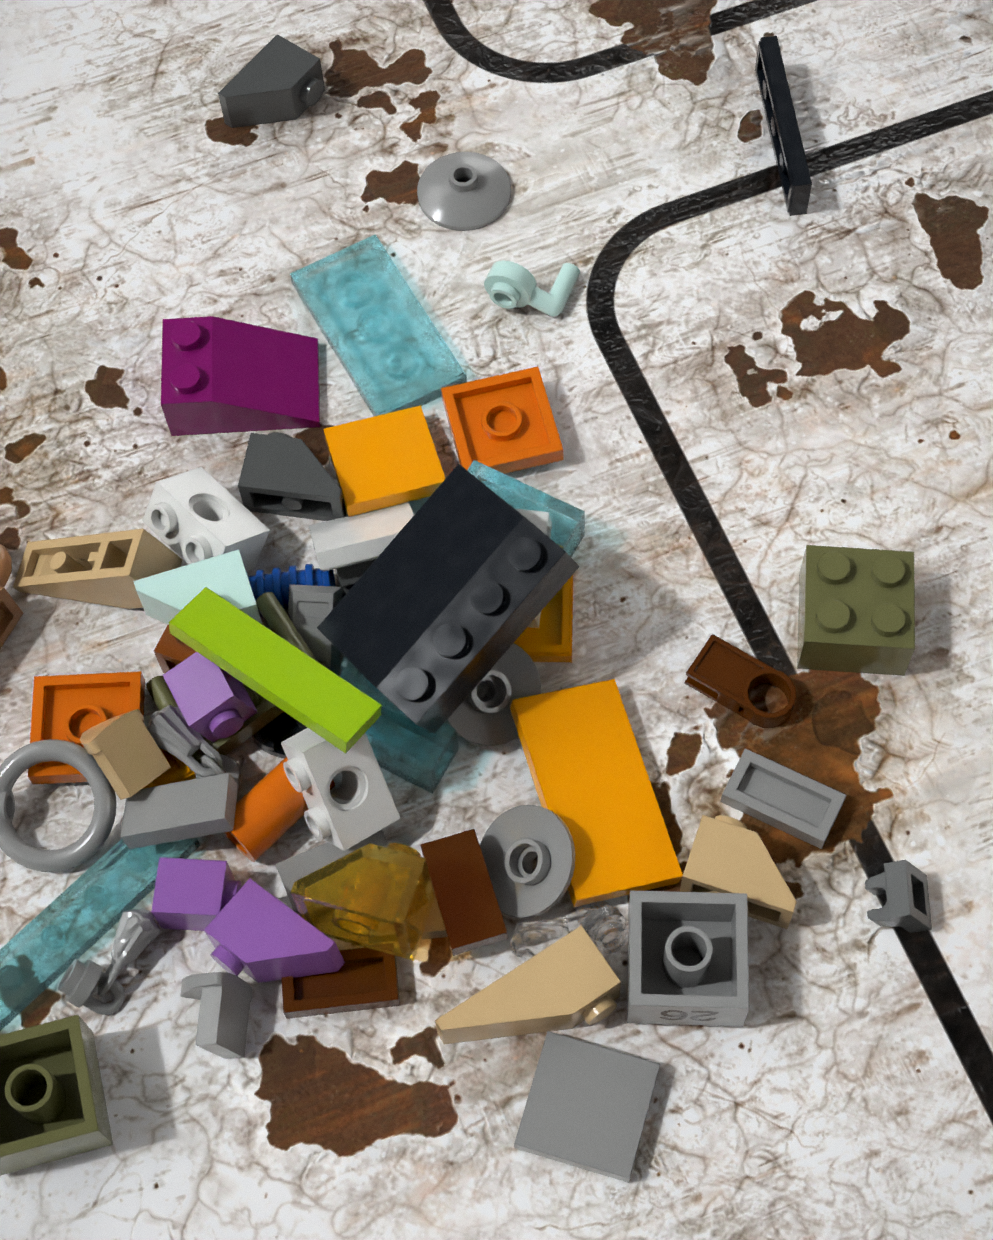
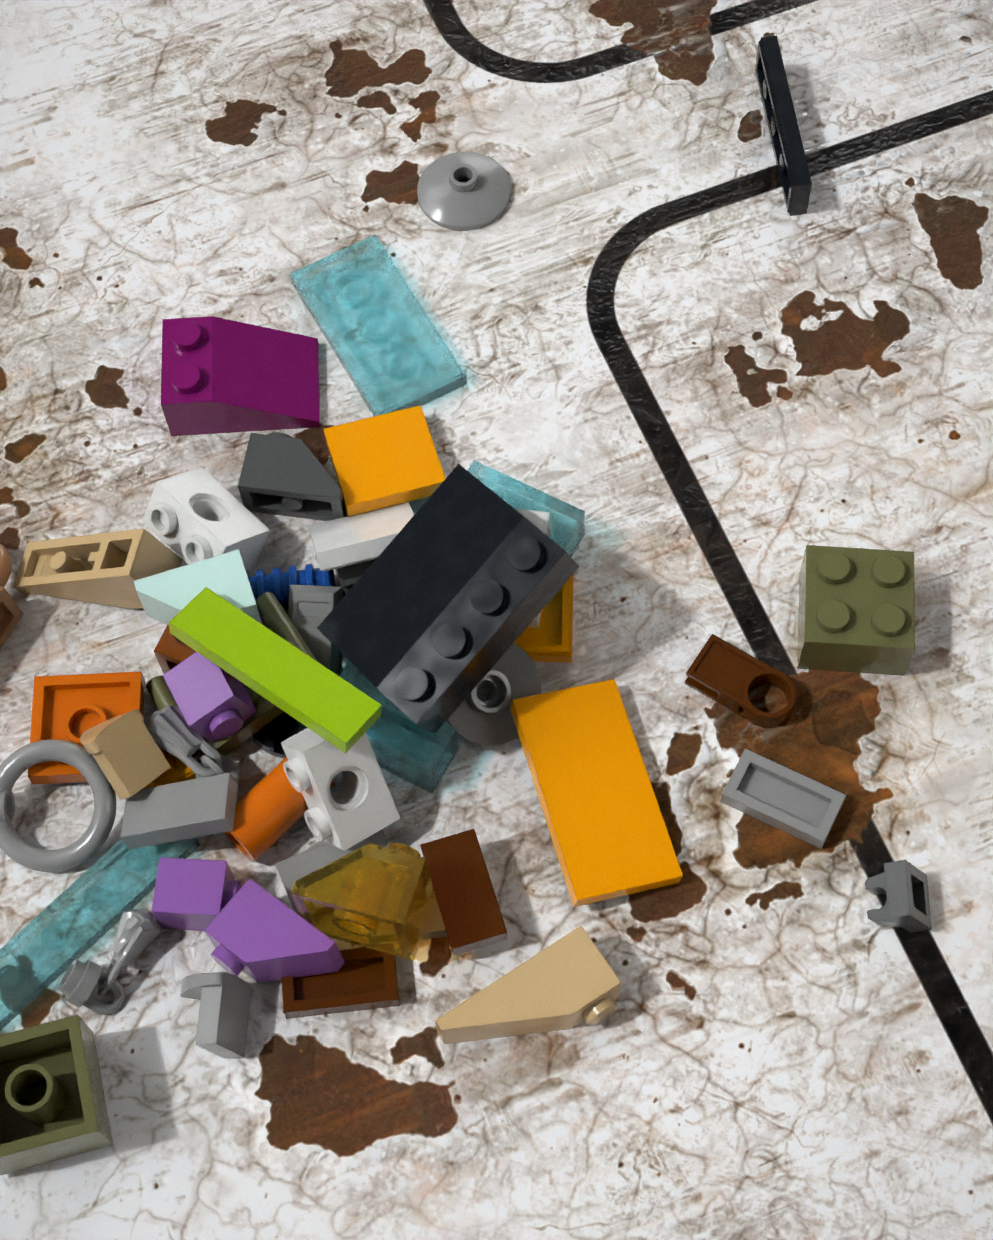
dark grey slope [218,34,325,128] -> none
orange plate [441,366,563,480] -> none
light grey dish [480,805,575,918] -> none
light aqua plate [484,261,580,317] -> none
clear piece [510,901,628,962] -> none
light grey tile [514,1031,660,1183] -> none
light grey brick [627,890,749,1027] -> none
tan slope [680,815,796,929] -> none

